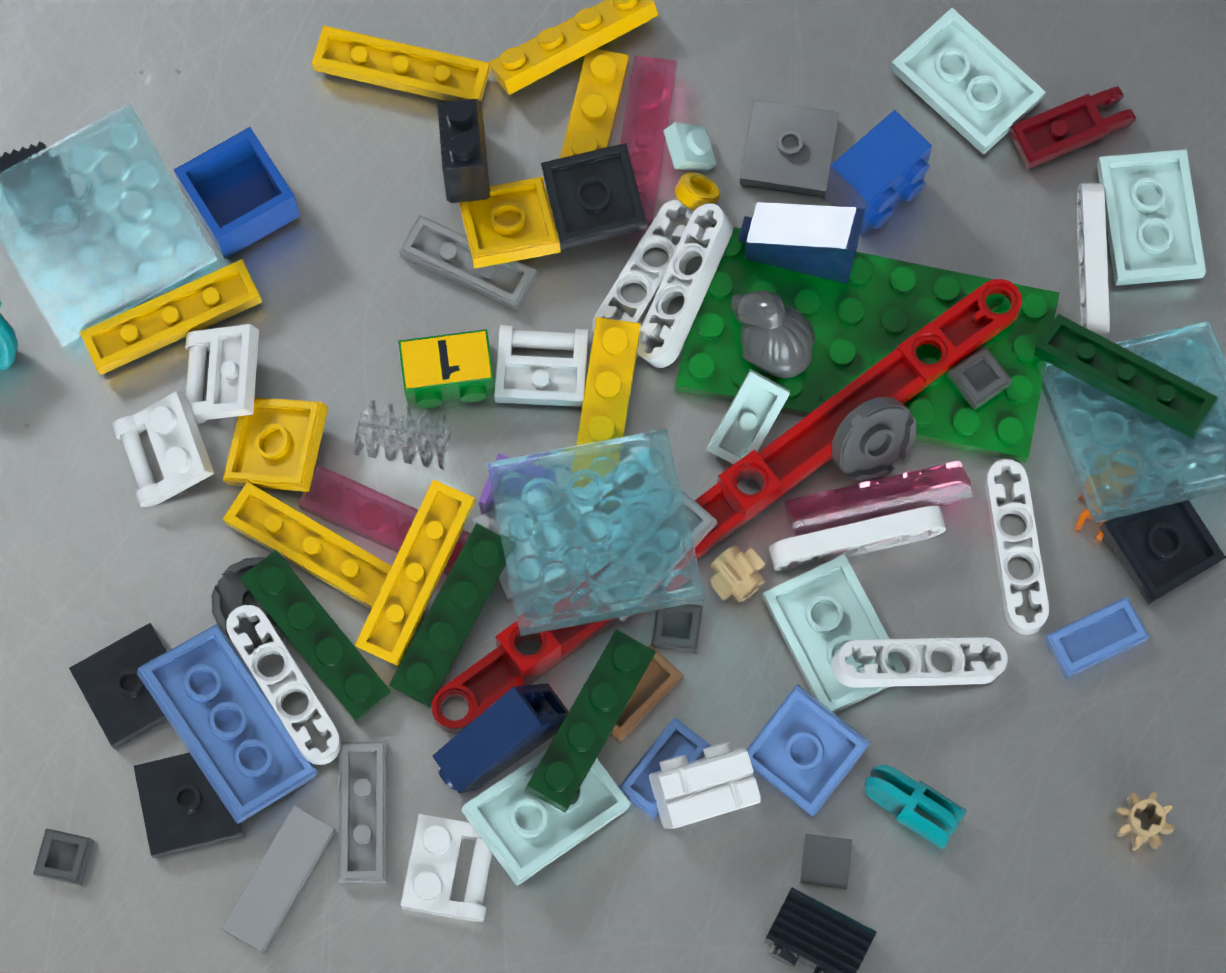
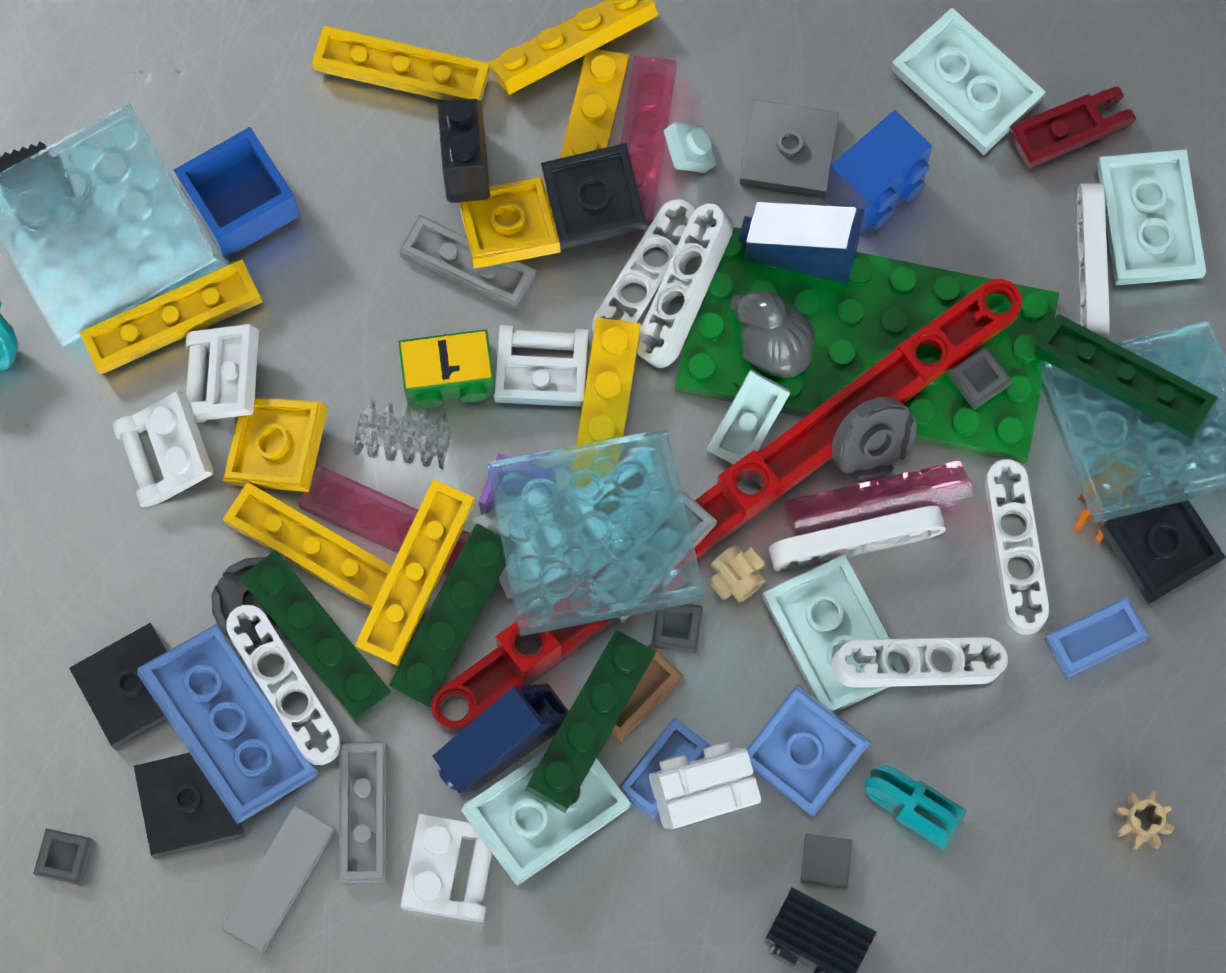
yellow tile [674,172,721,211] -> none

